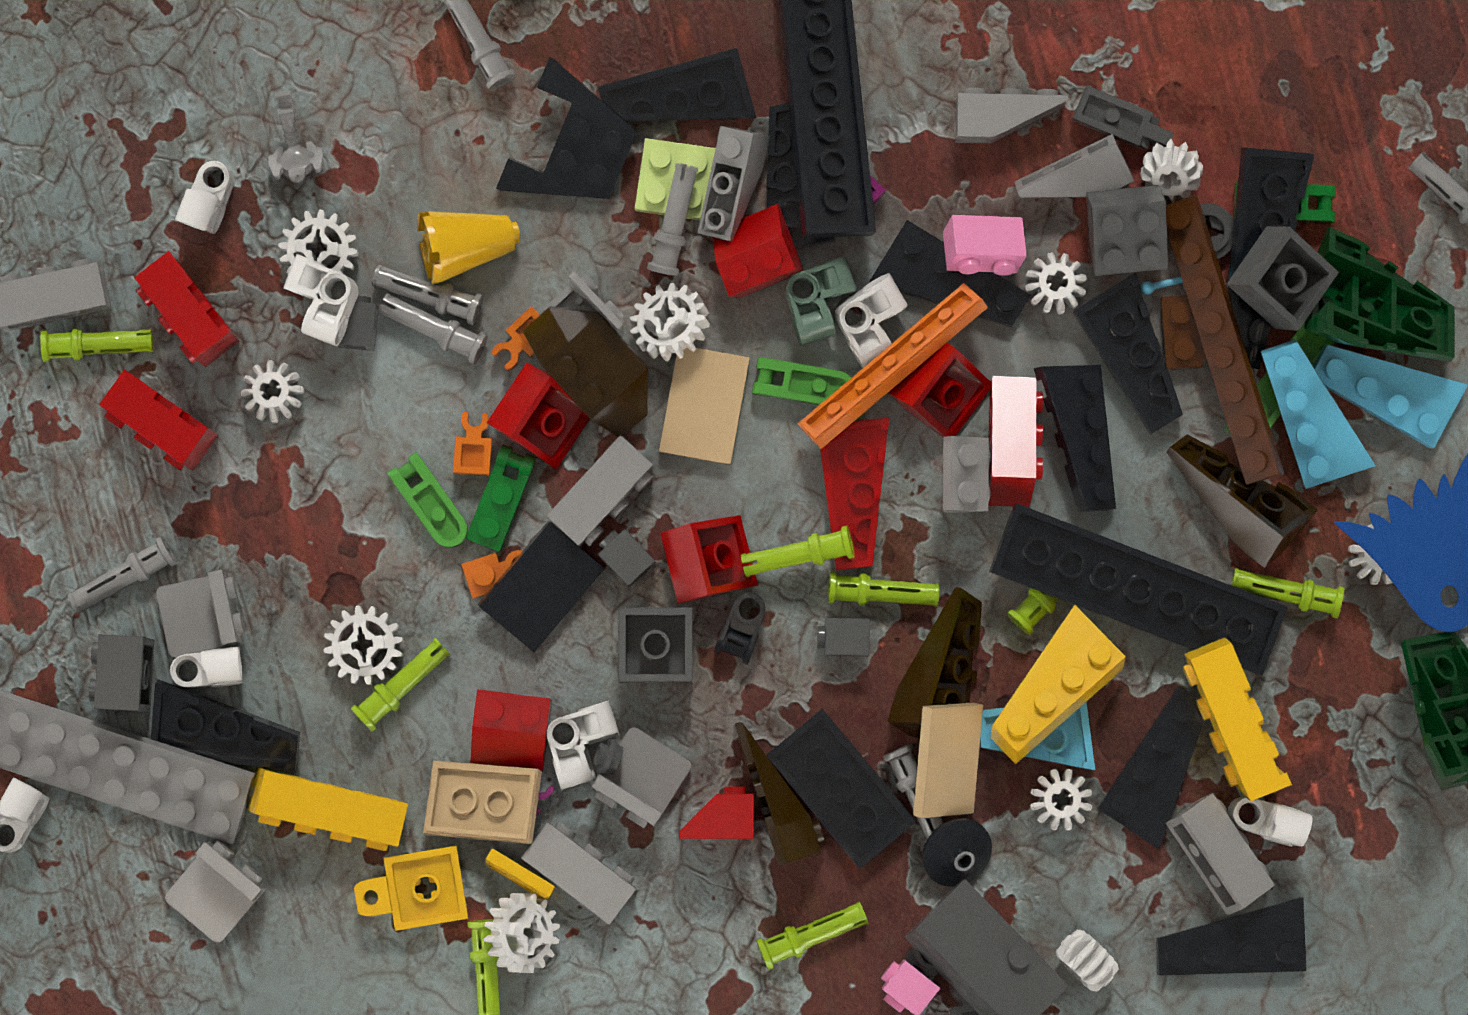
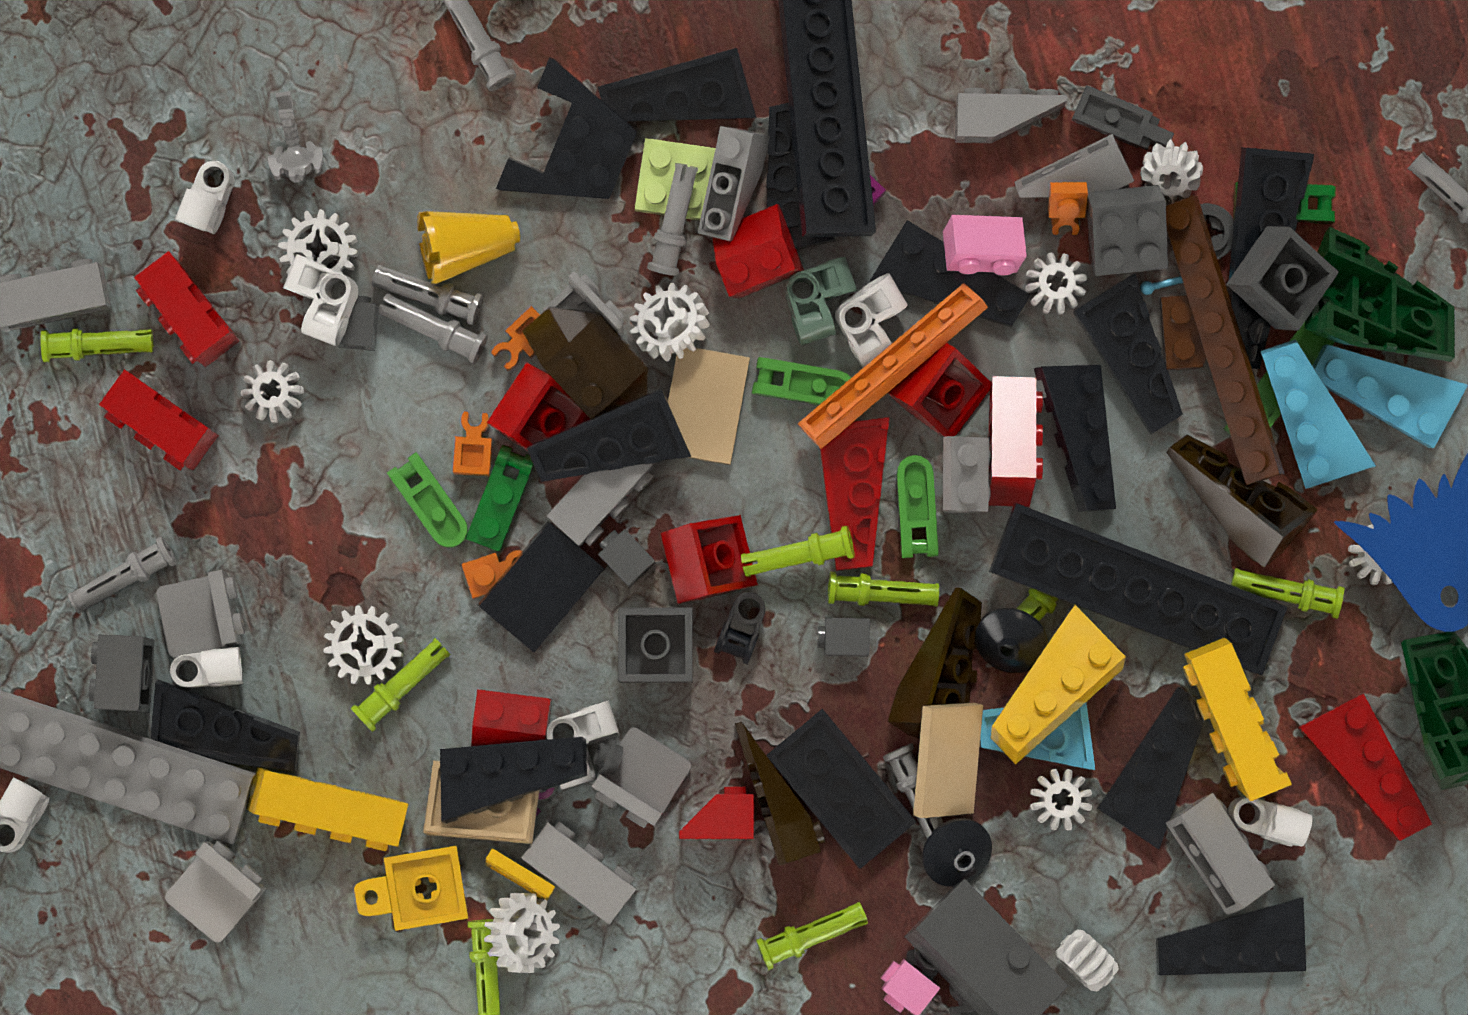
none -> black wing [440,737,587,824]
none -> black wing [527,388,691,482]
none -> bright green plate [896,455,938,558]
none -> black dish [975,608,1048,673]
none -> orange plate [1048,182,1088,235]
none -> red wing [1297,694,1432,841]

